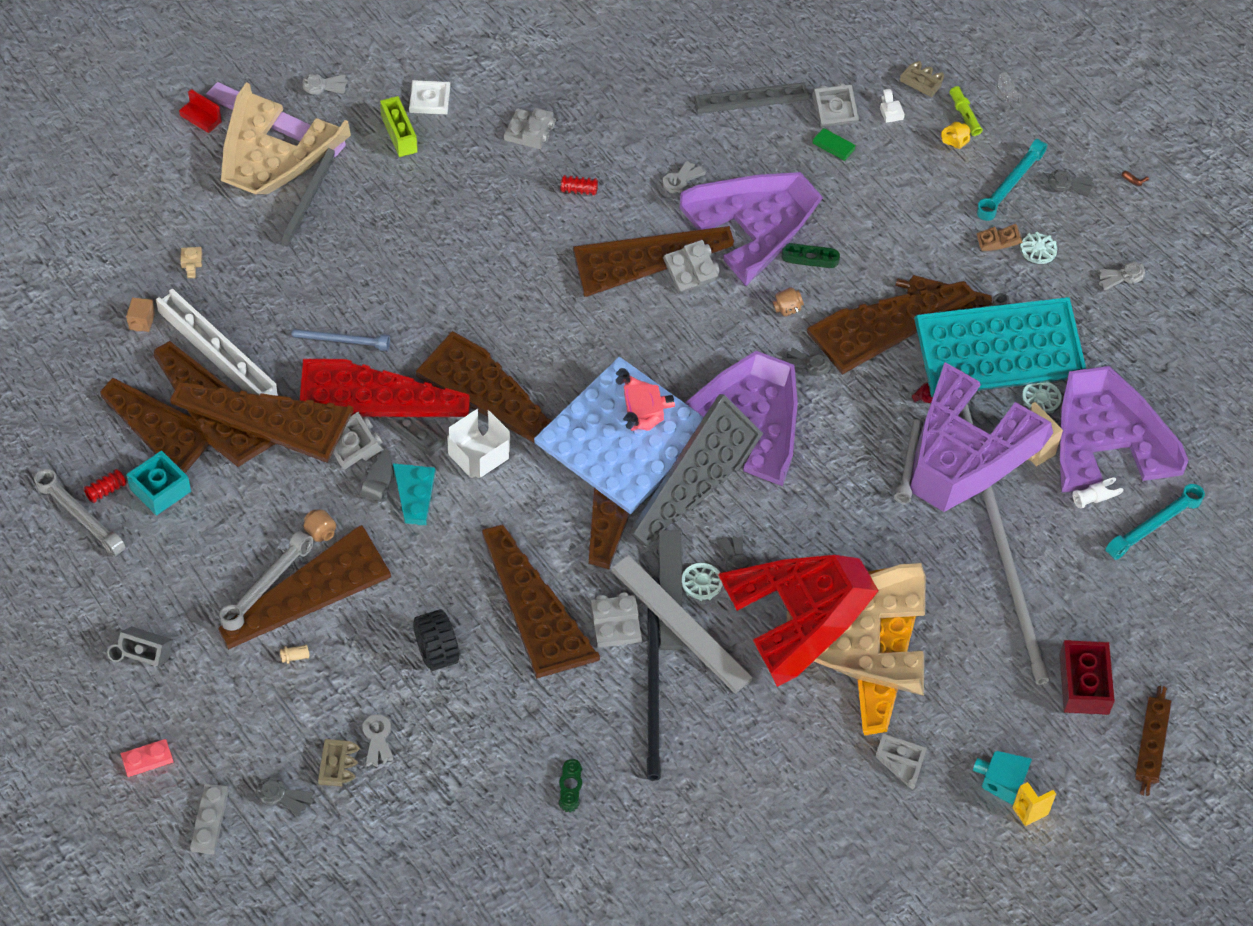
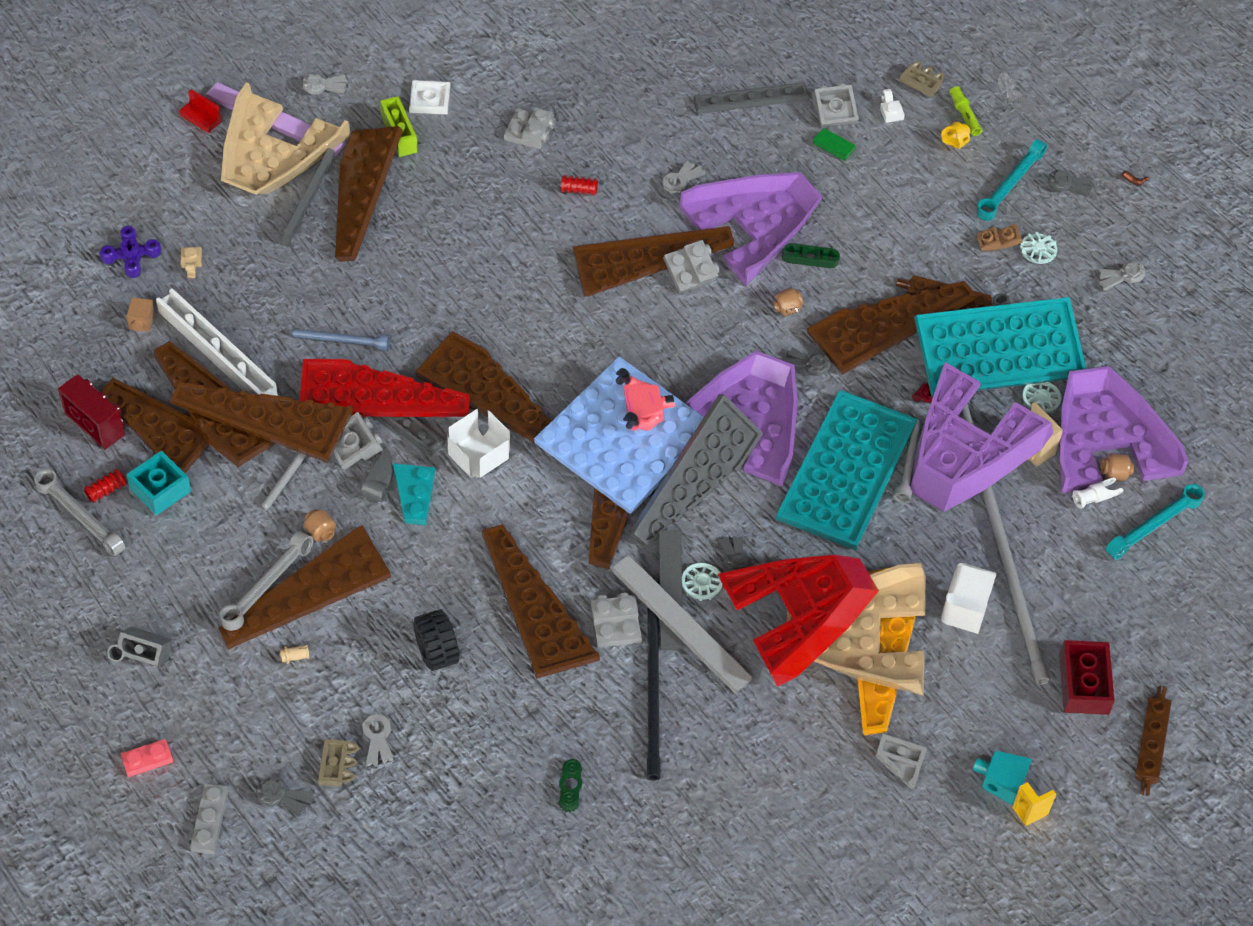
none -> dark red brick [58,374,125,450]
none -> dark purple gear [100,226,161,278]
none -> light grey piece [262,452,307,509]
none -> reddish brown wing [335,126,403,262]
none -> teal plate [776,390,918,551]
none -> white piece [941,563,996,634]
none -> medium nougat head [1100,453,1134,482]

